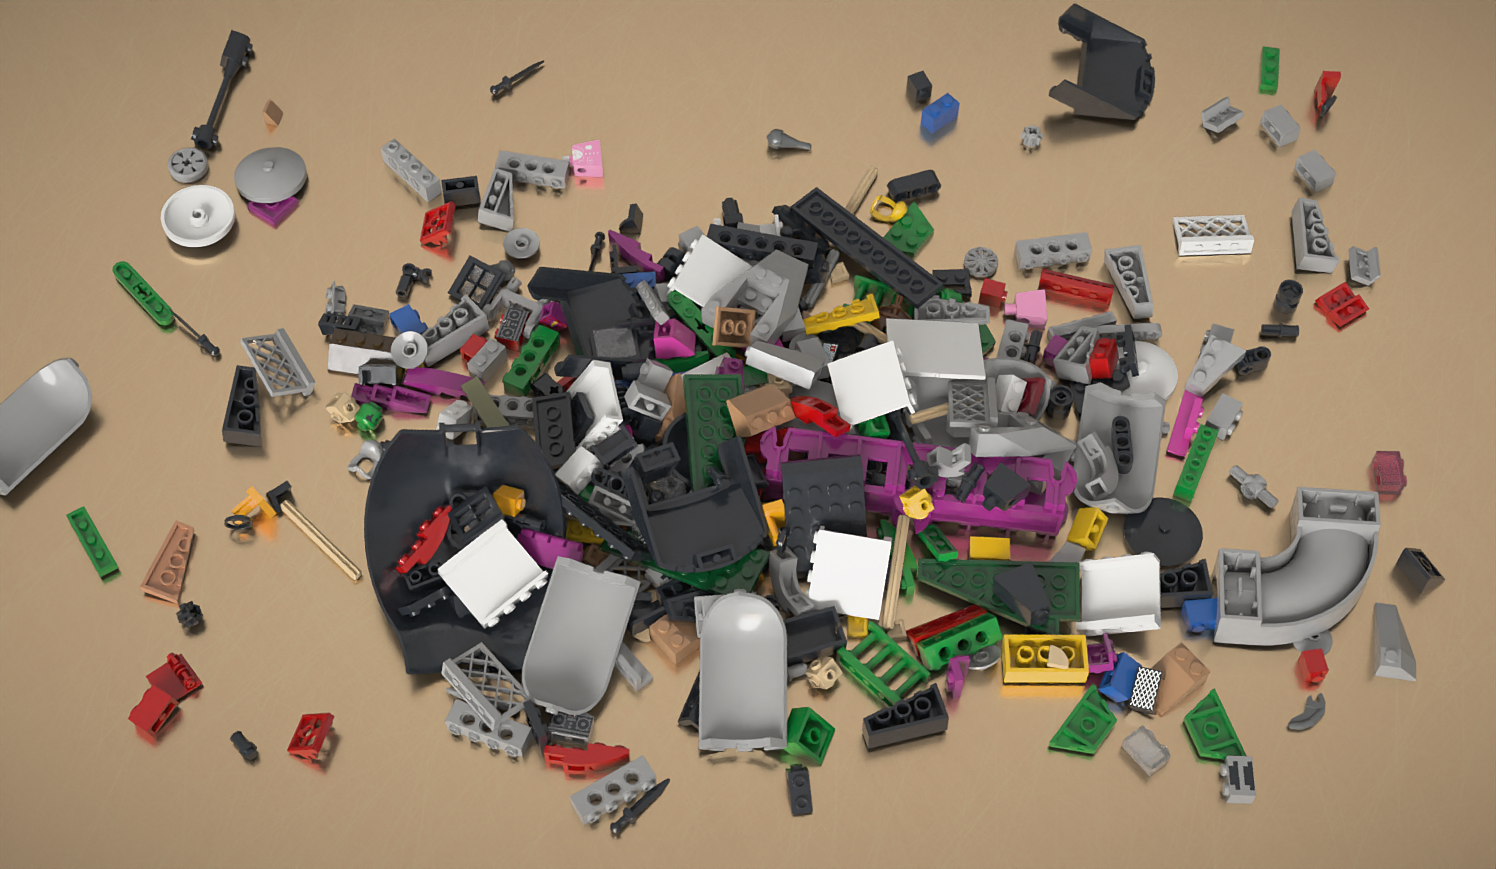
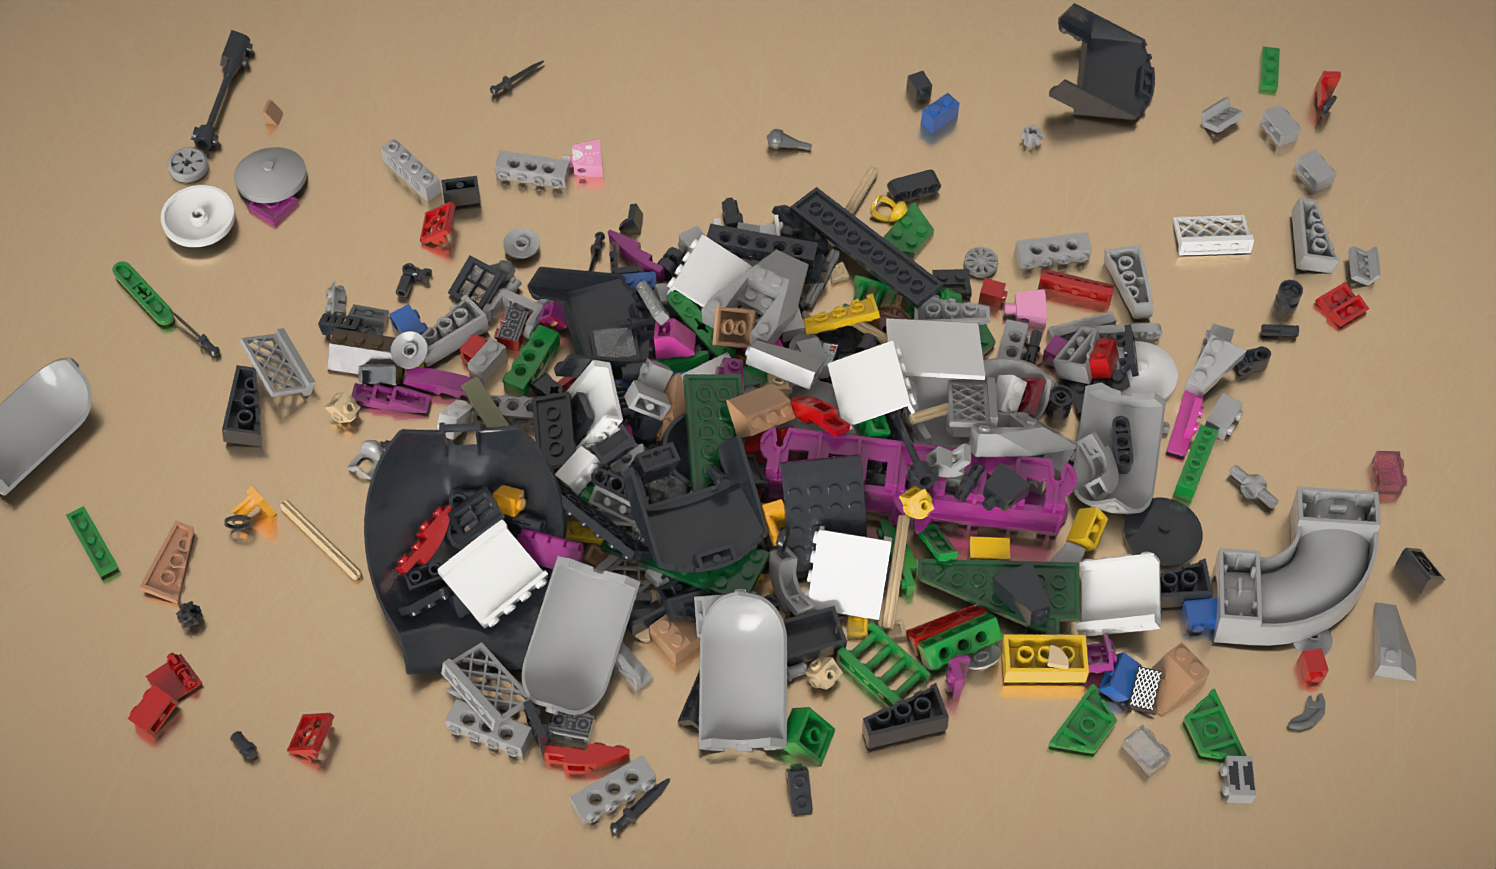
black tile [265,481,292,513] -> none
green head [355,402,384,431] -> none
light grey wedge [478,168,514,231] -> none

